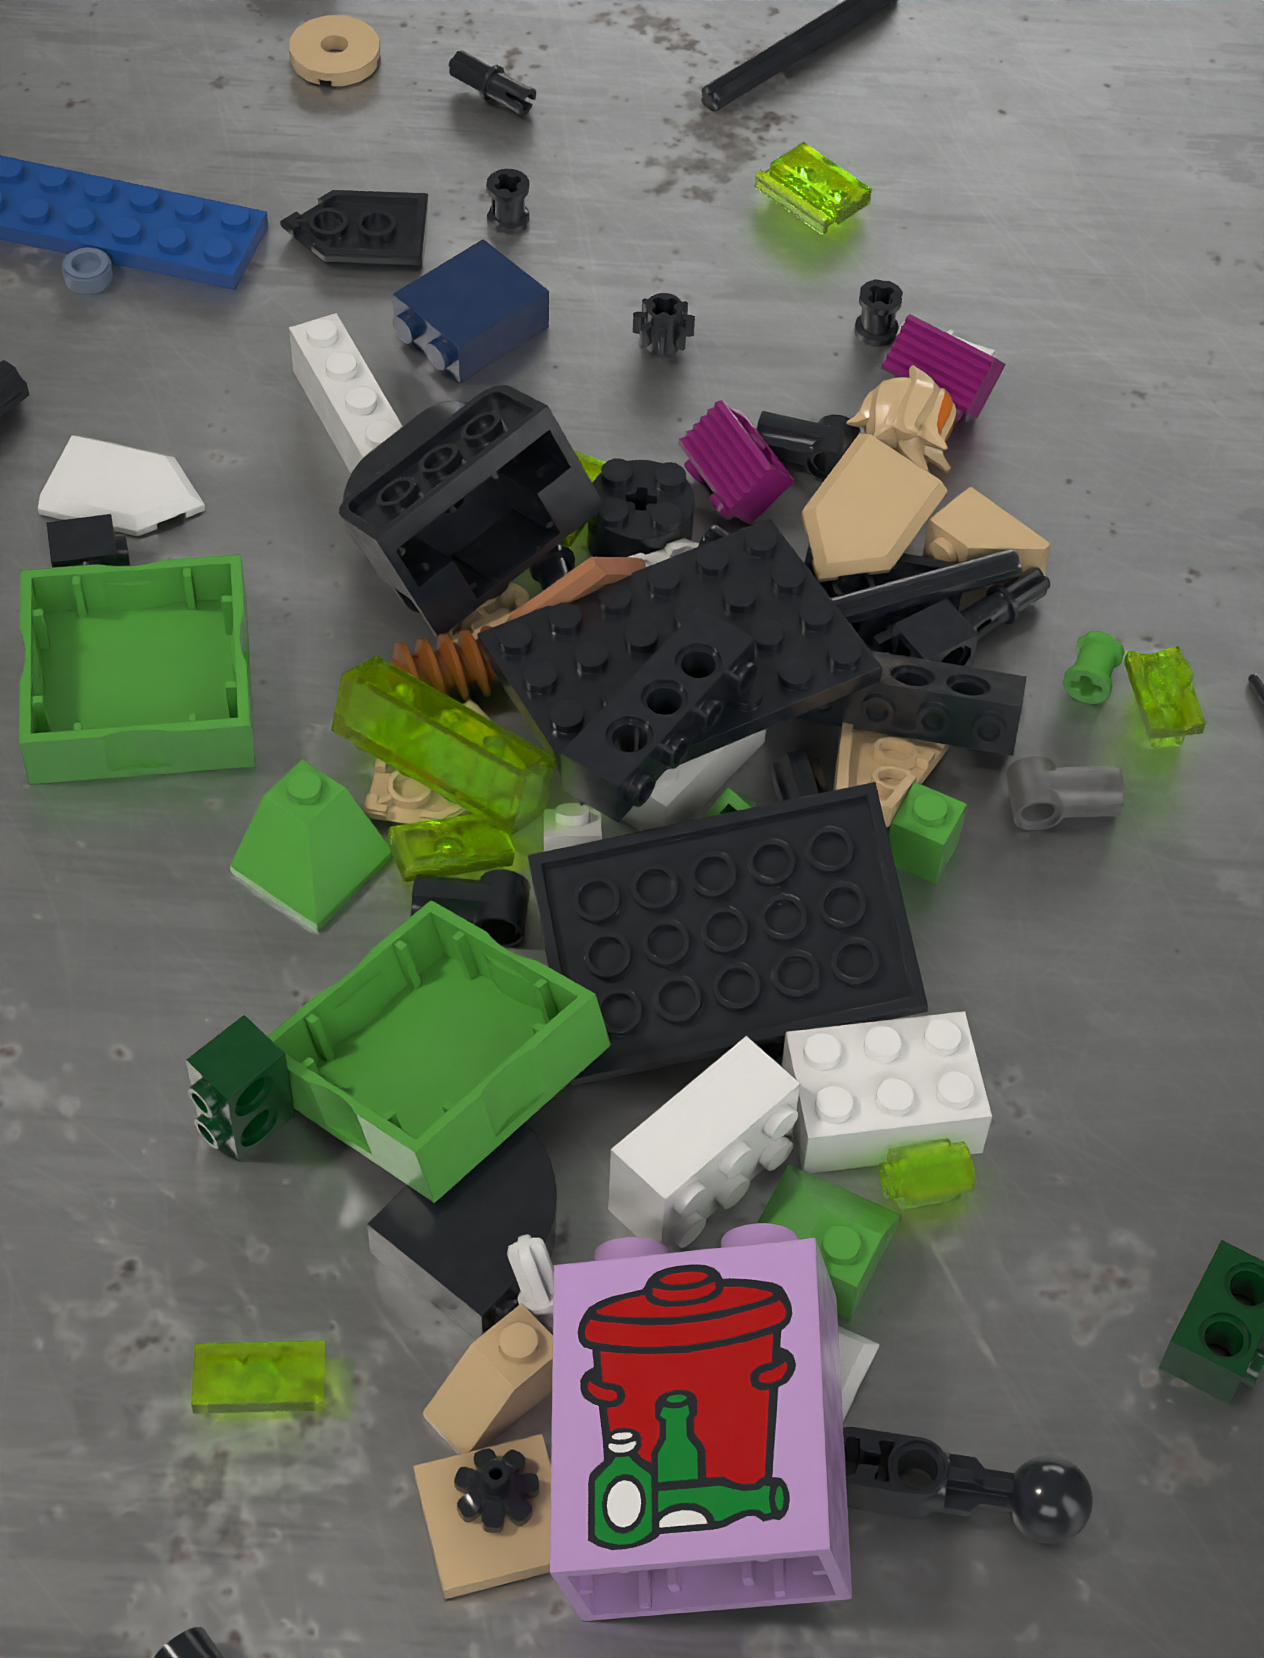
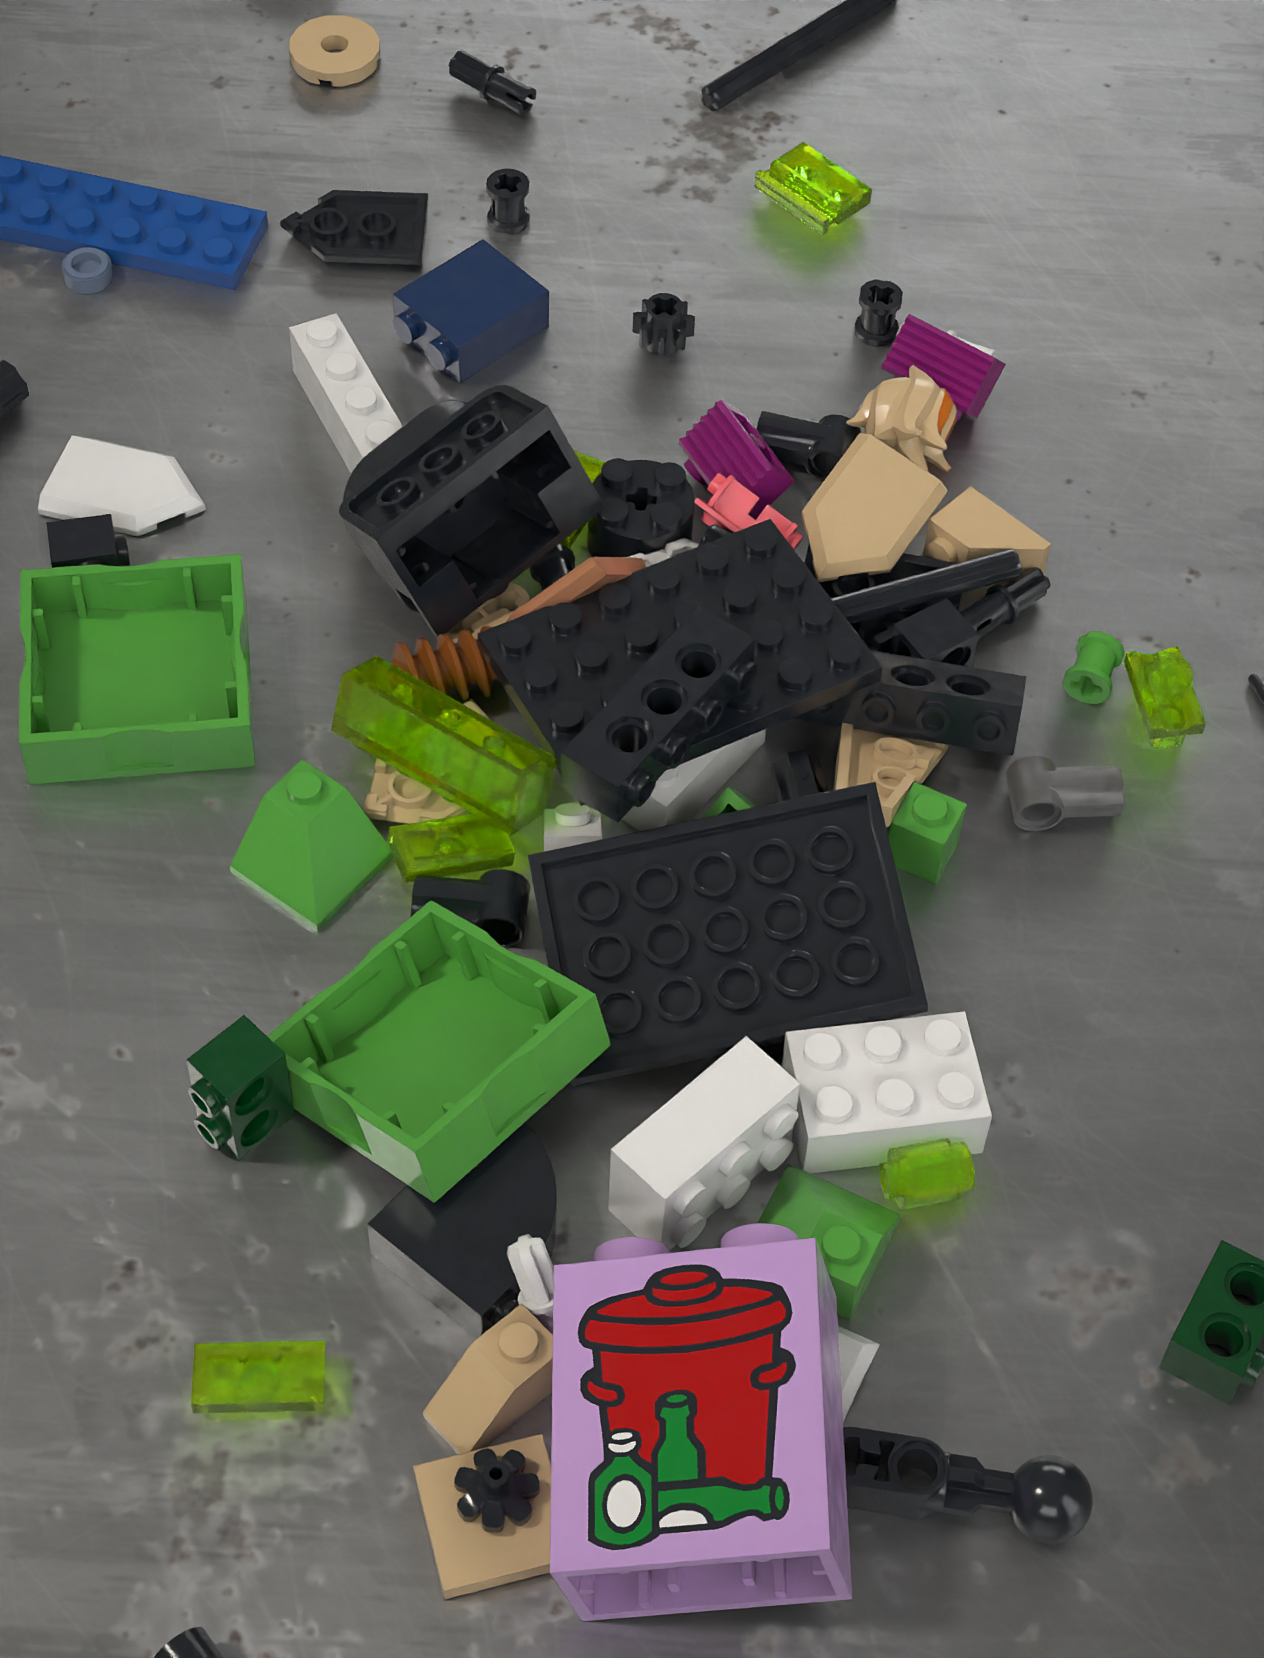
none -> coral hinge [694,473,804,550]

